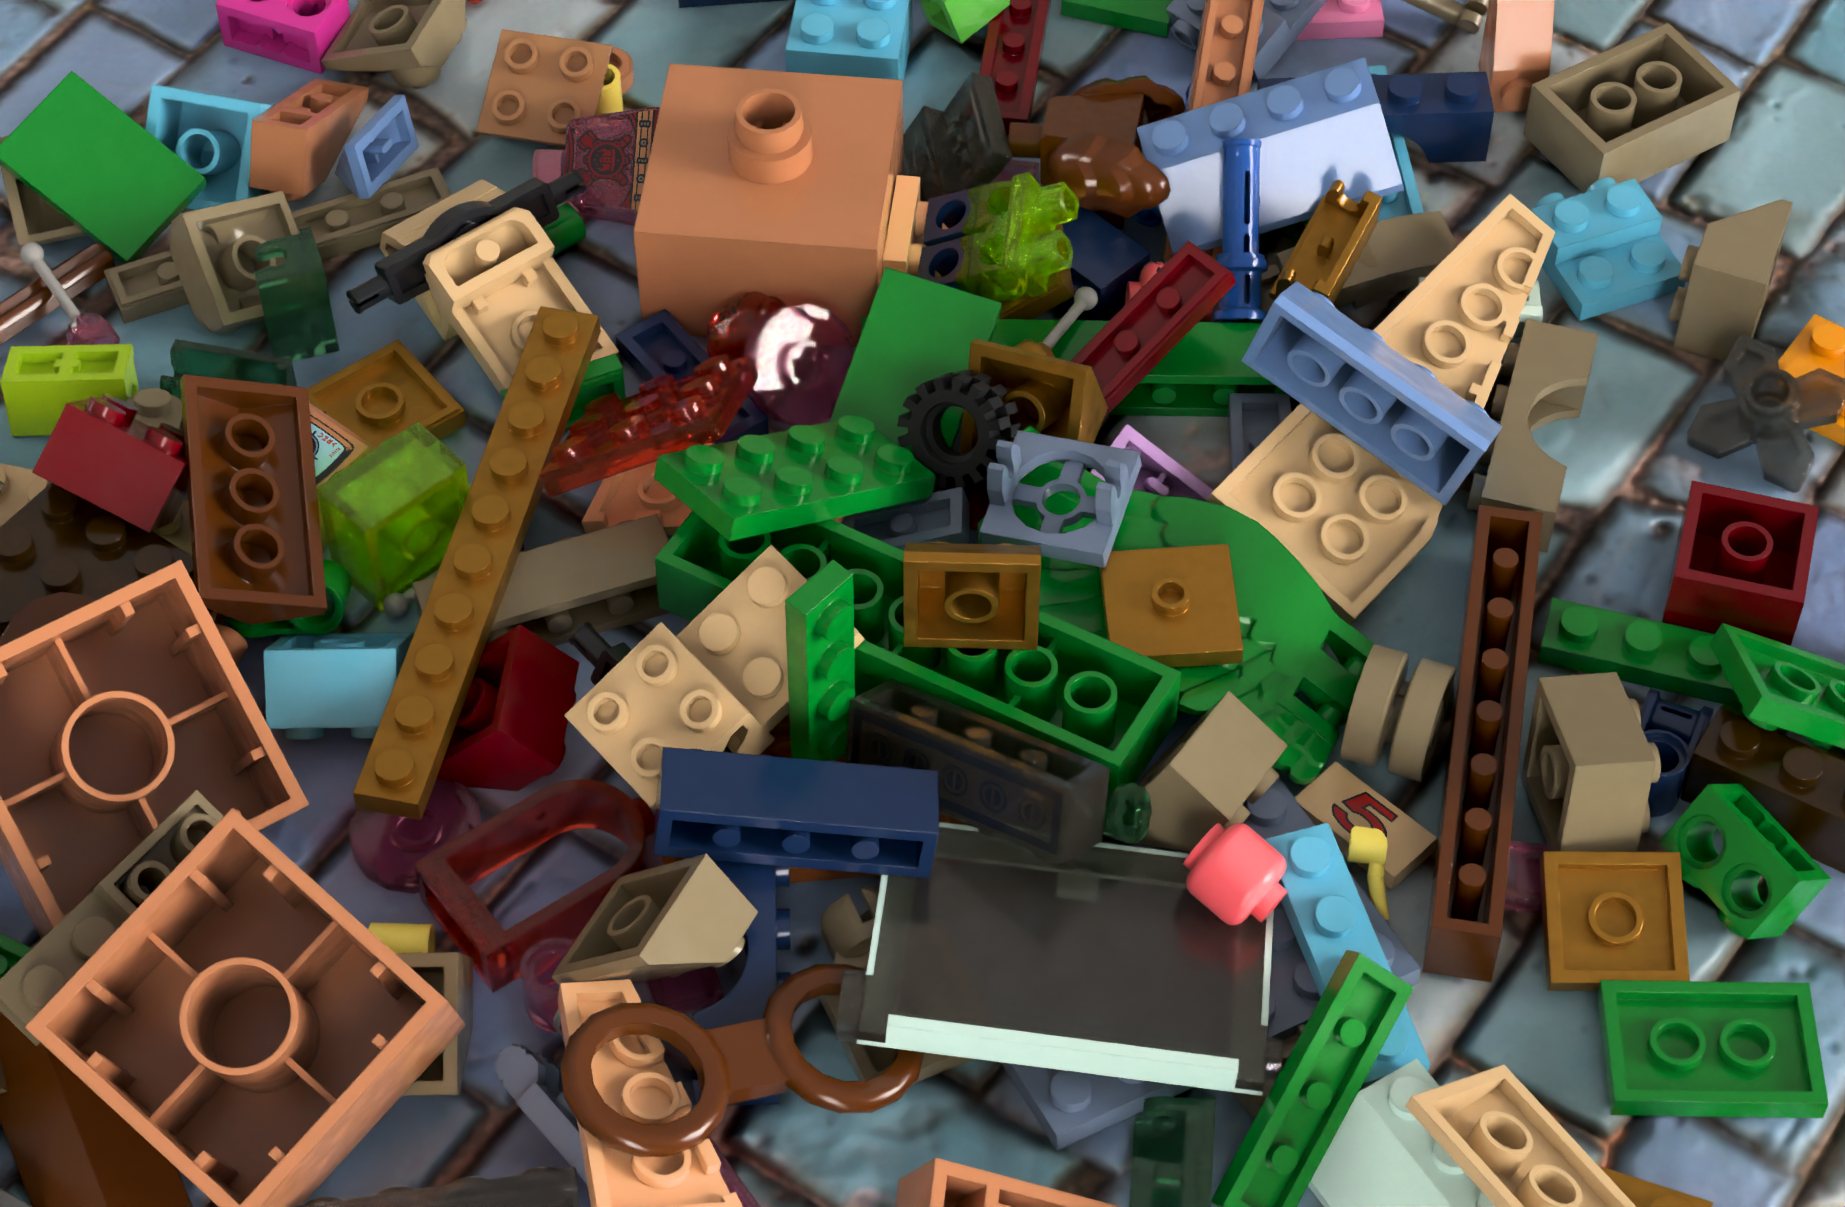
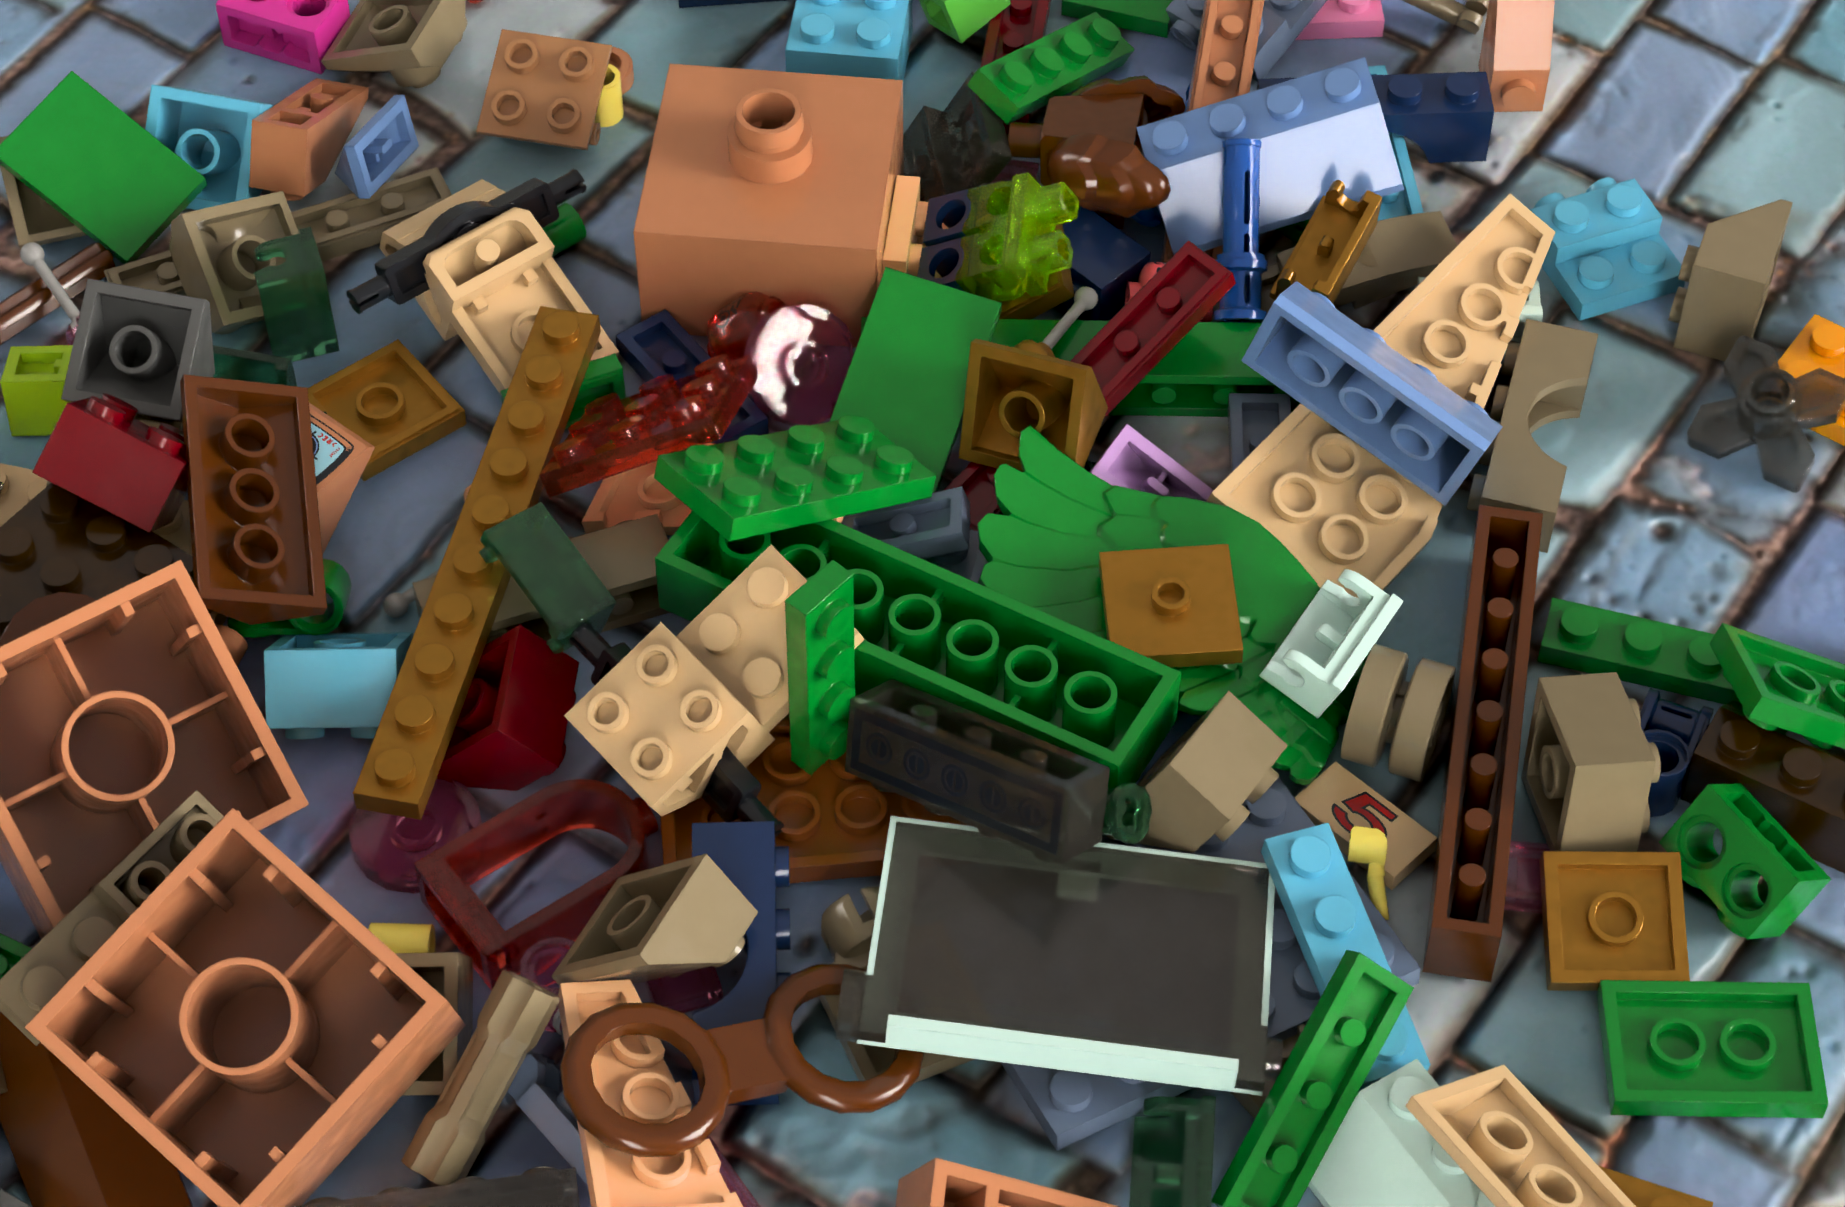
clear neon green brick [317,422,470,611] -> none
torso [533,107,660,226] -> none
dark blue brick [653,747,939,878] -> none
black tyre [897,370,1021,489] -> none
pearl gold slope [903,541,1041,650] -> none
sand blue piece [979,430,1142,568] -> none
coral head [1183,823,1288,926] -> none
dark tan brick [1523,23,1741,193] -> none
dark red brick [1662,481,1819,646] -> none
none -> dark grey slope [61,279,215,423]
none -> dark tan axle [401,970,561,1190]
none -> clear green hinge [479,502,617,654]
none -> green plate [967,12,1135,125]
none -> light aqua hinge [1259,569,1403,719]

